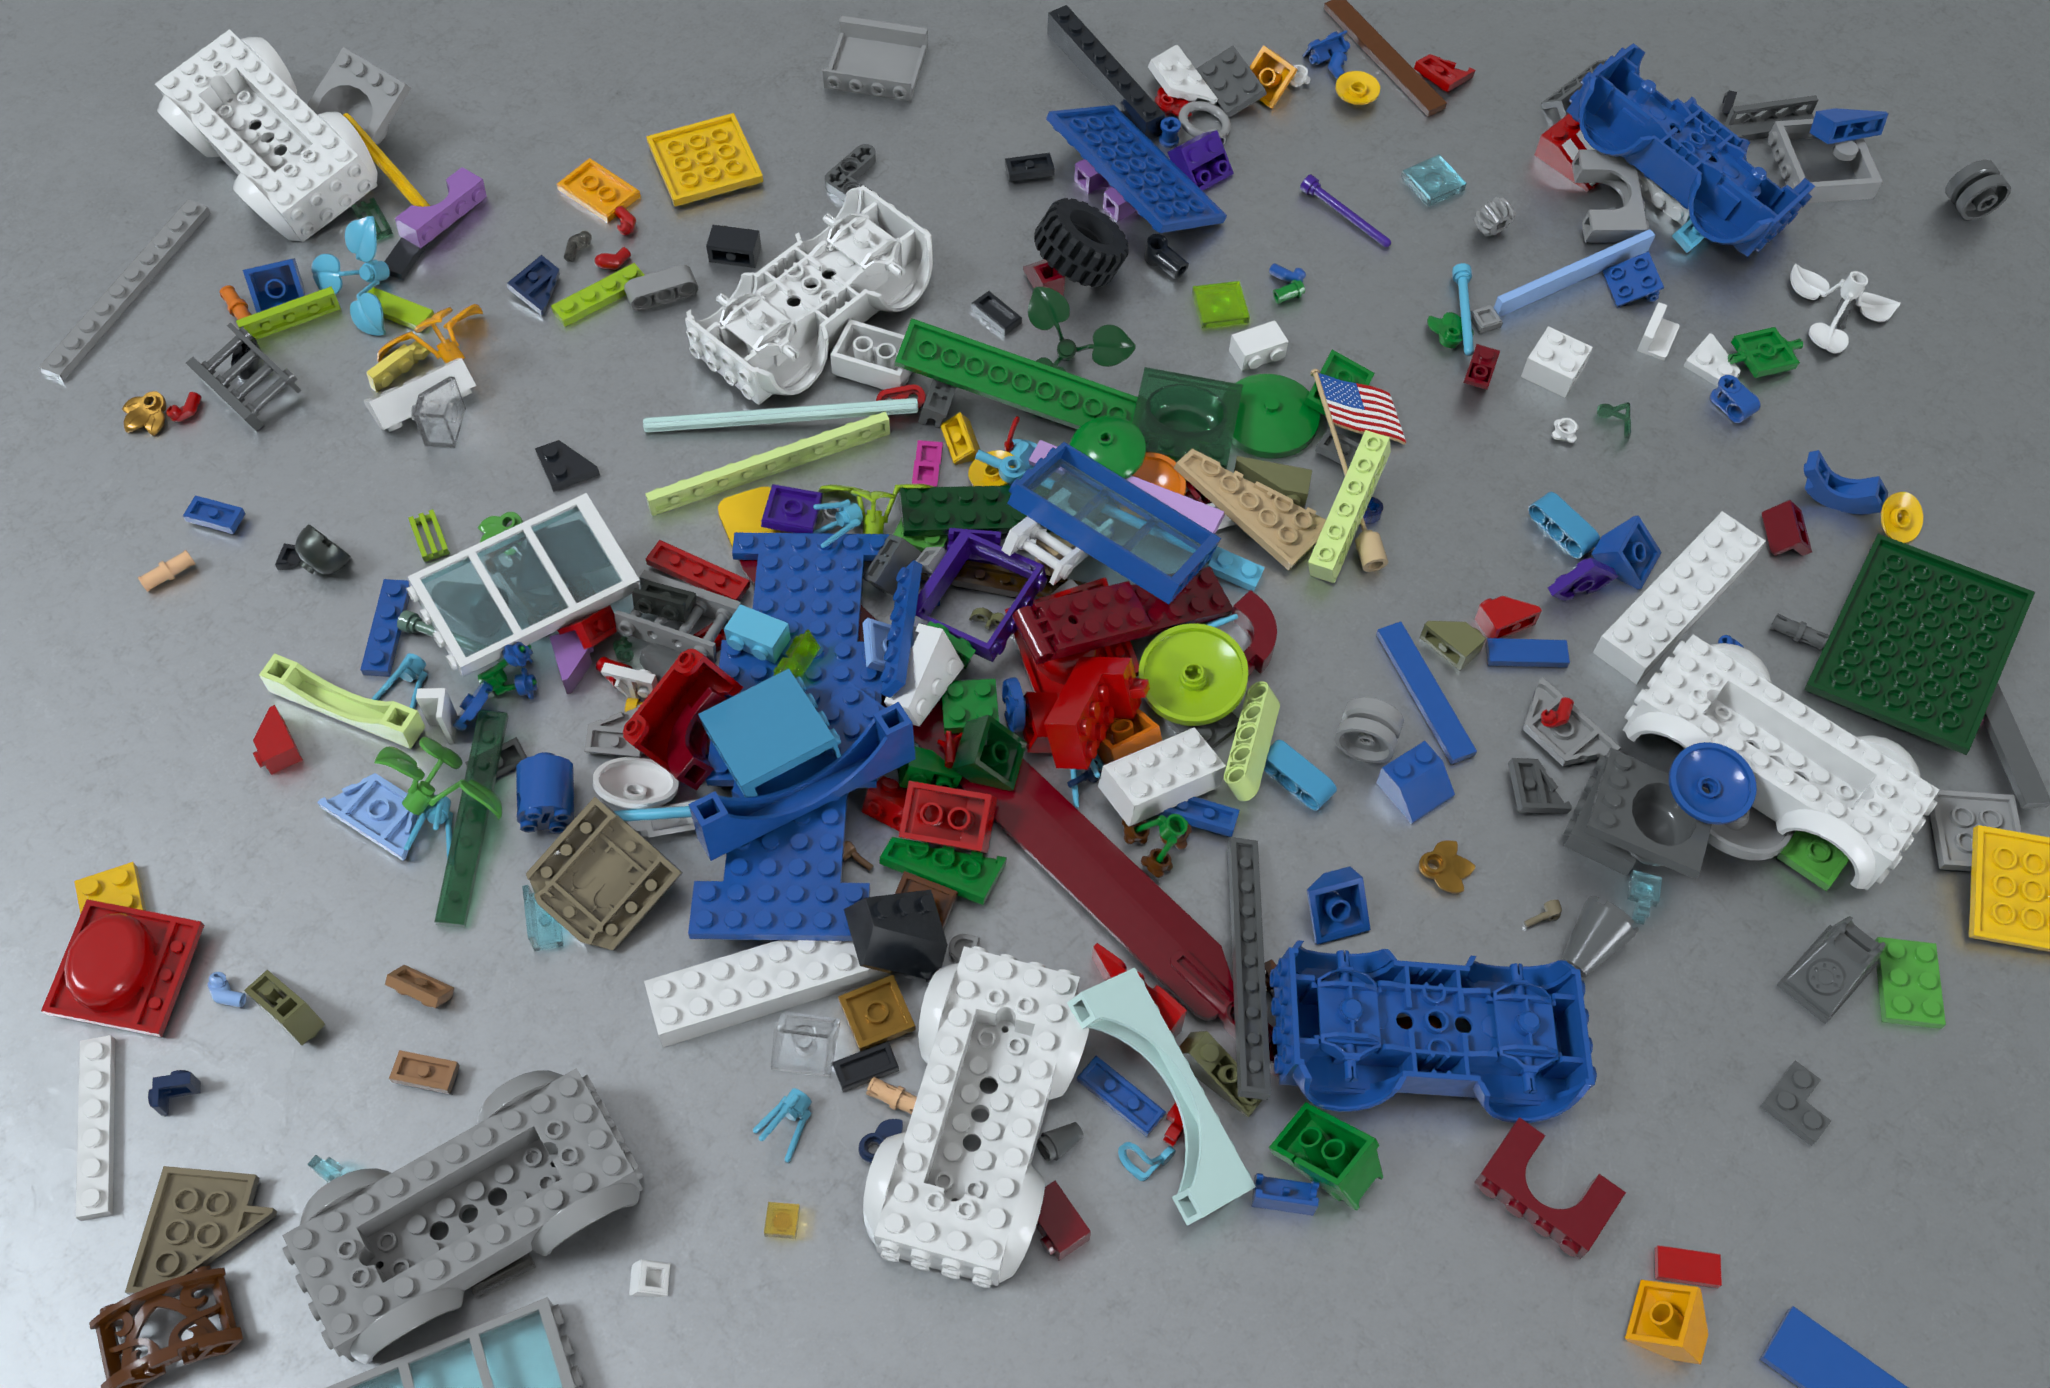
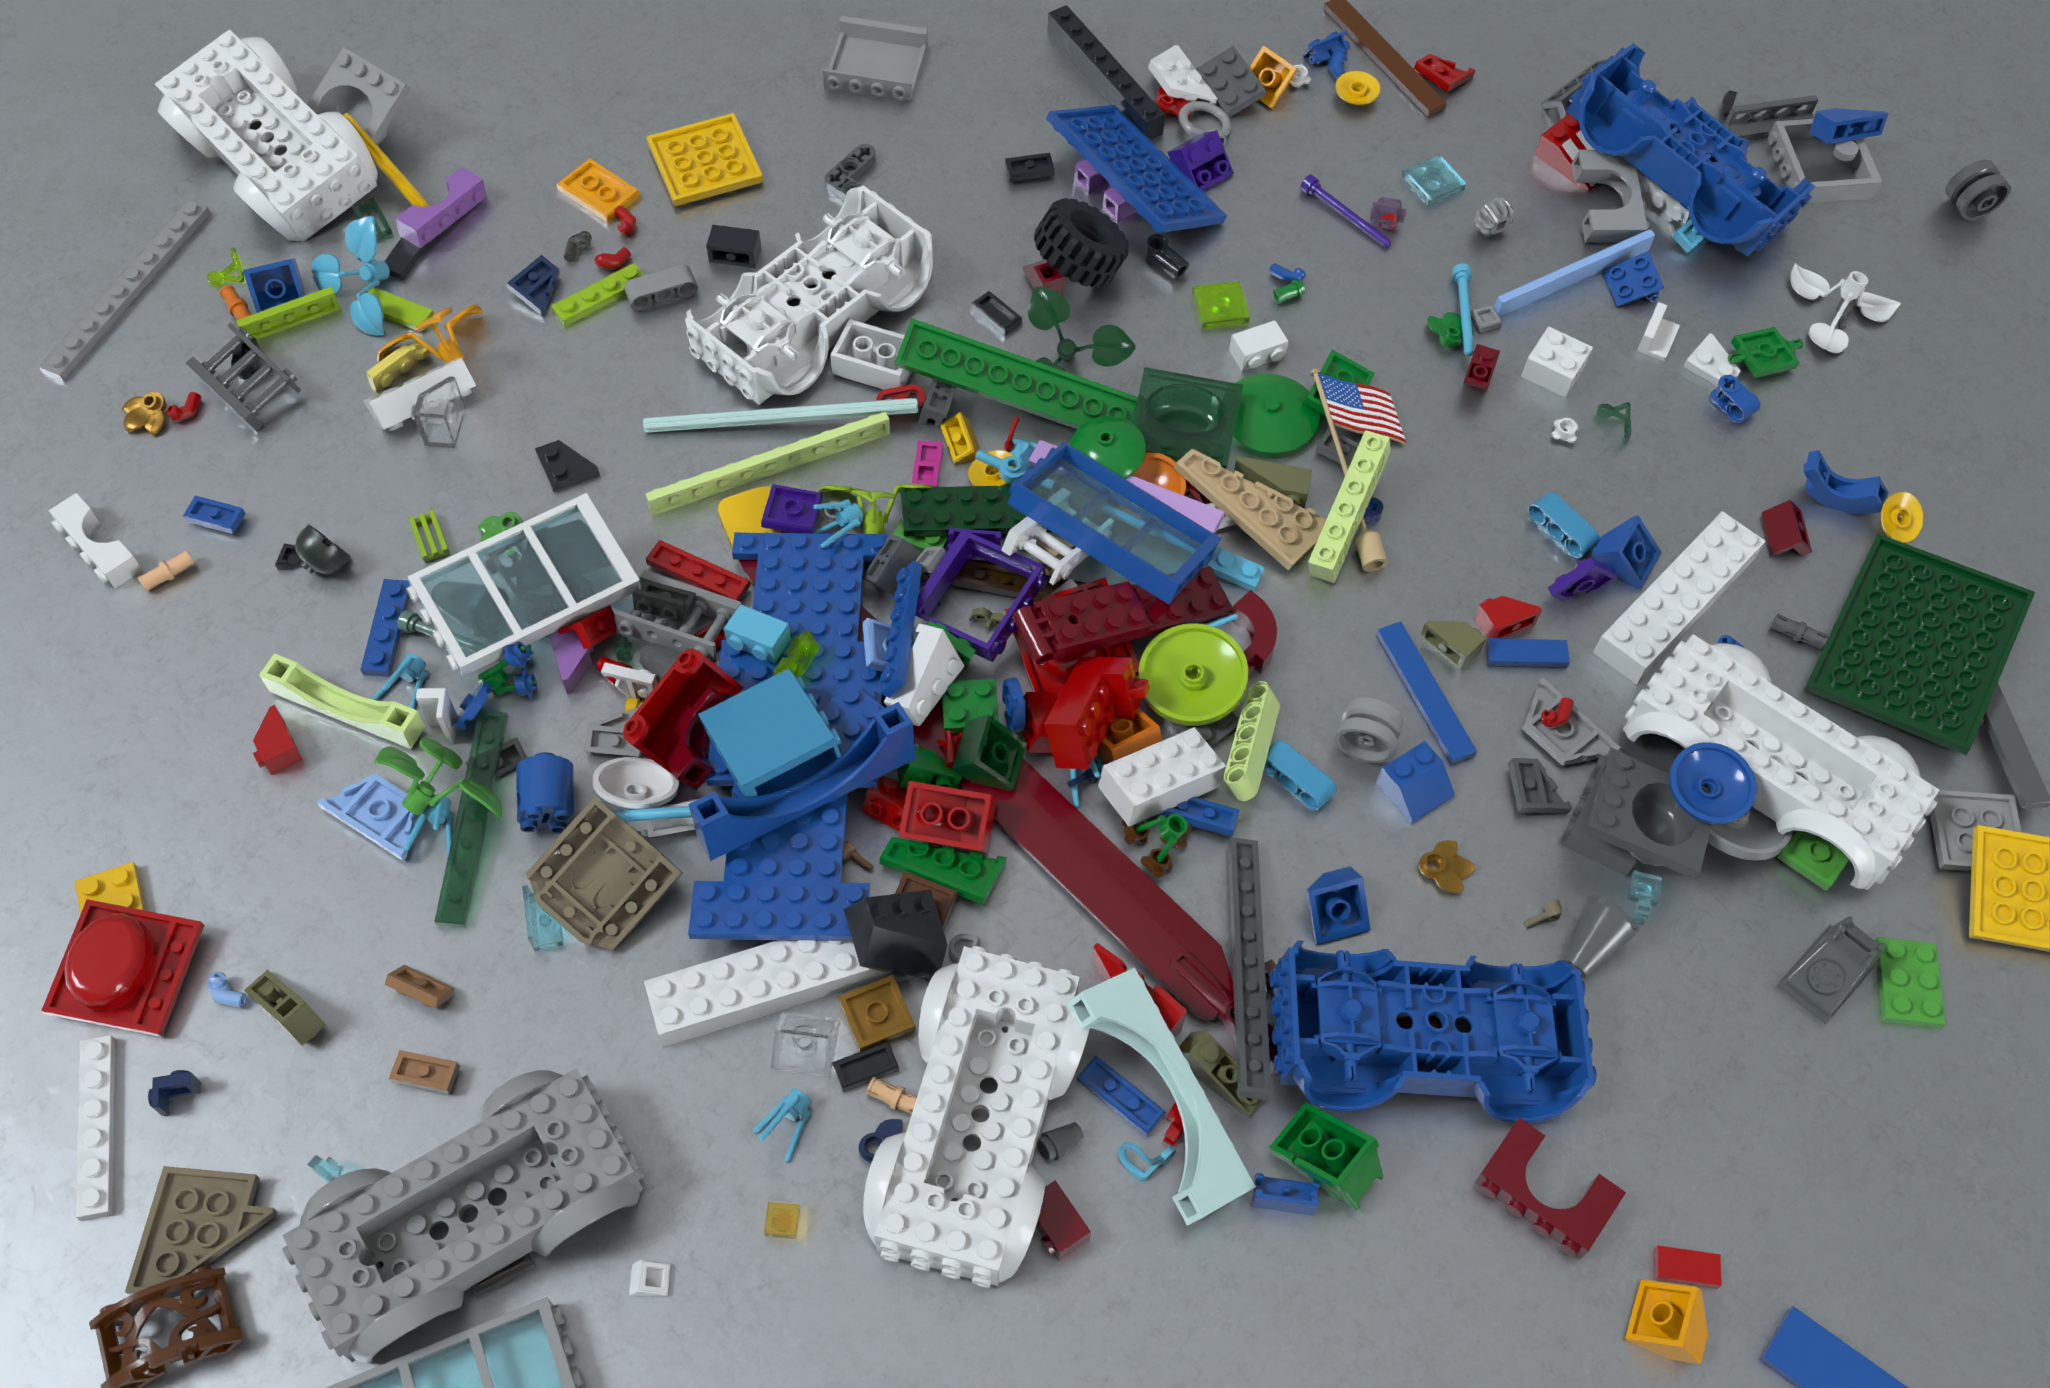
blue bush [1159,117,1181,148] -> none
dark grey plate [1760,1060,1831,1146] -> none
none -> white arch [48,493,143,589]
none -> clear neon green piece [207,247,244,286]
none -> clear purple head [1370,197,1406,230]

